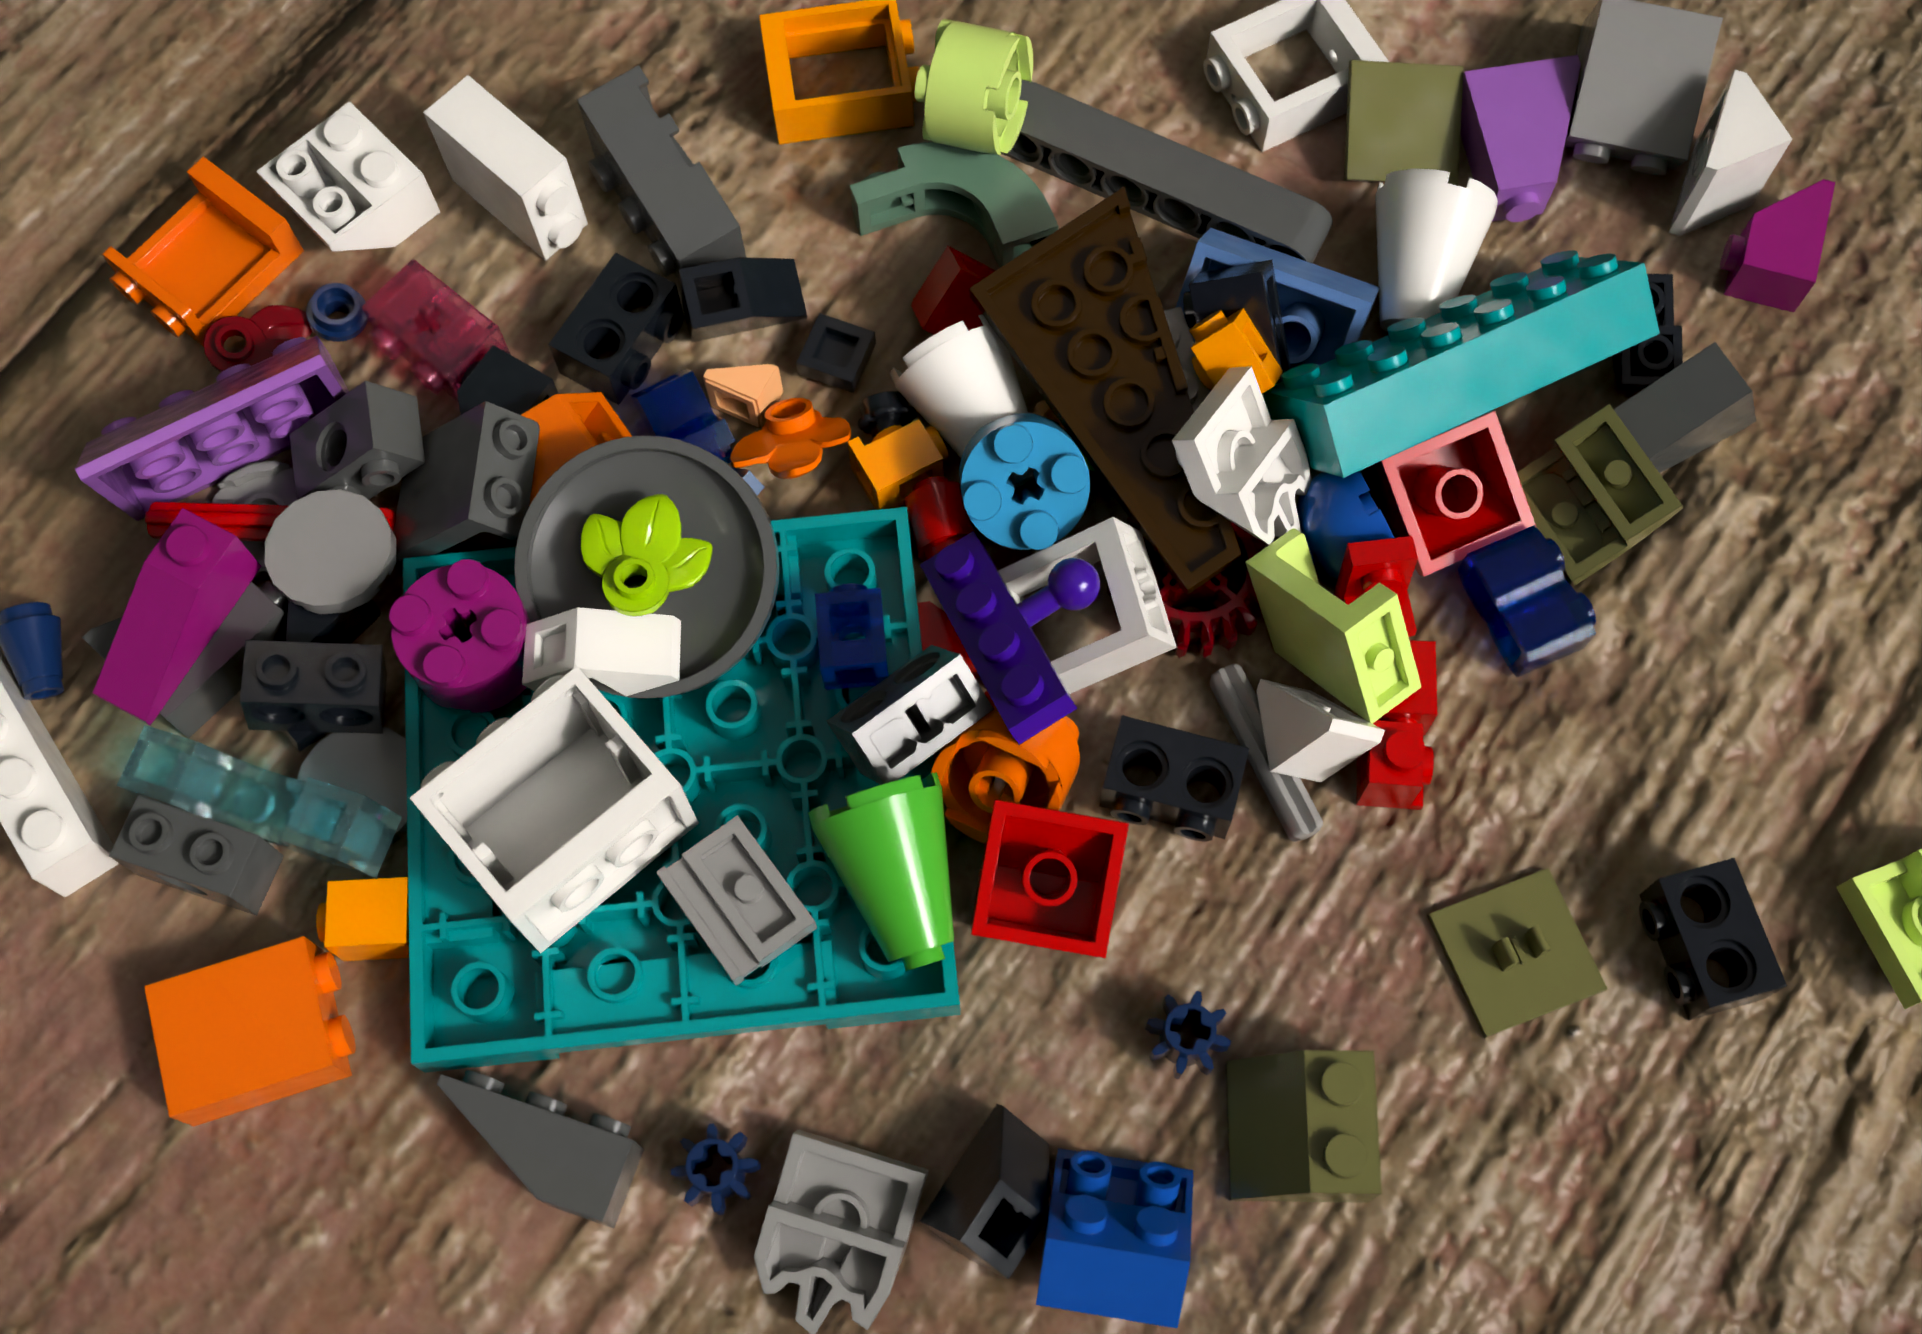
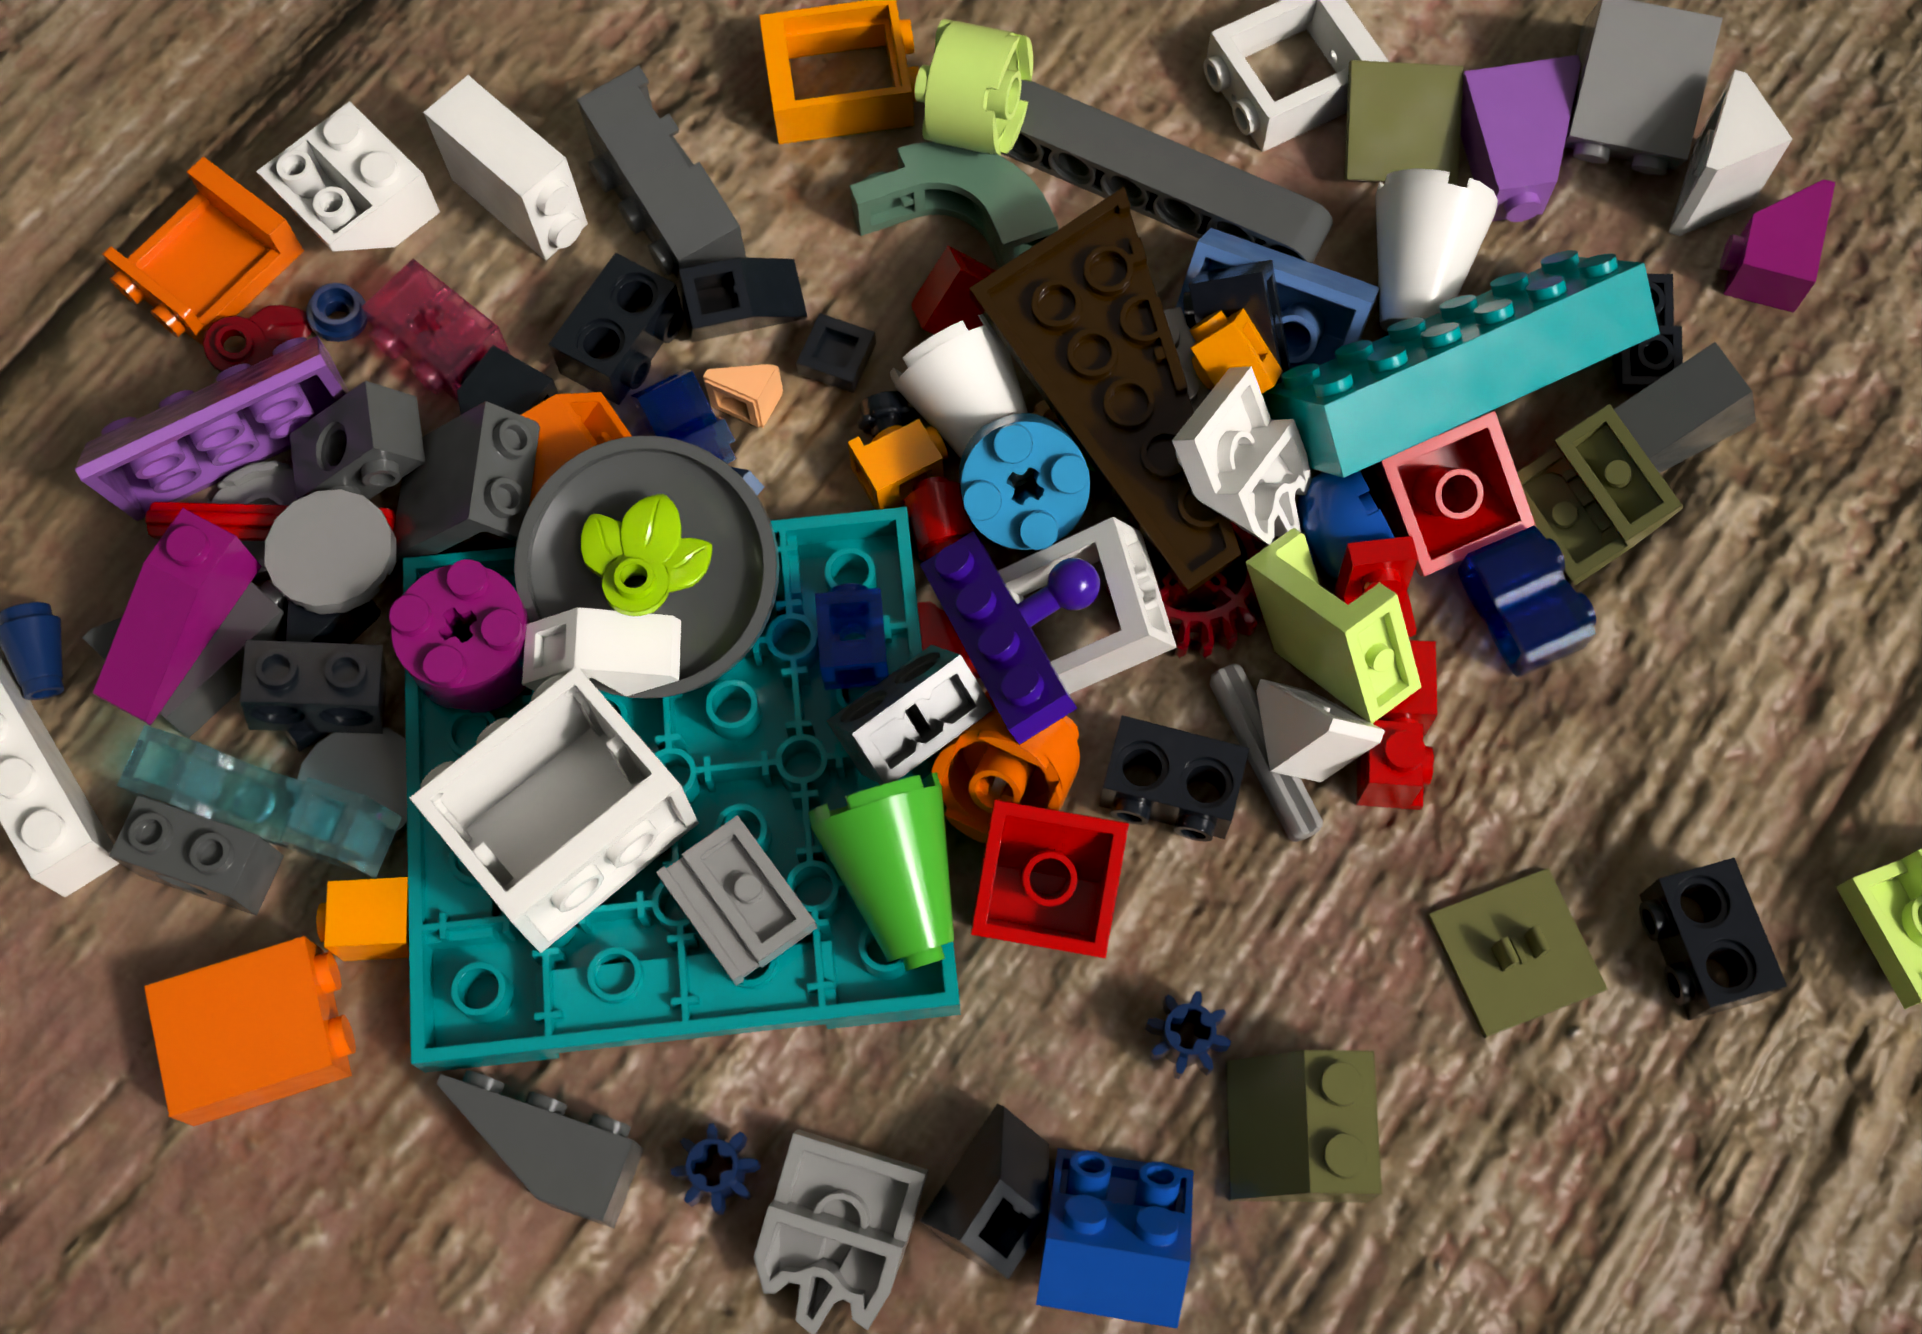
orange plate [730,398,851,479] -> none

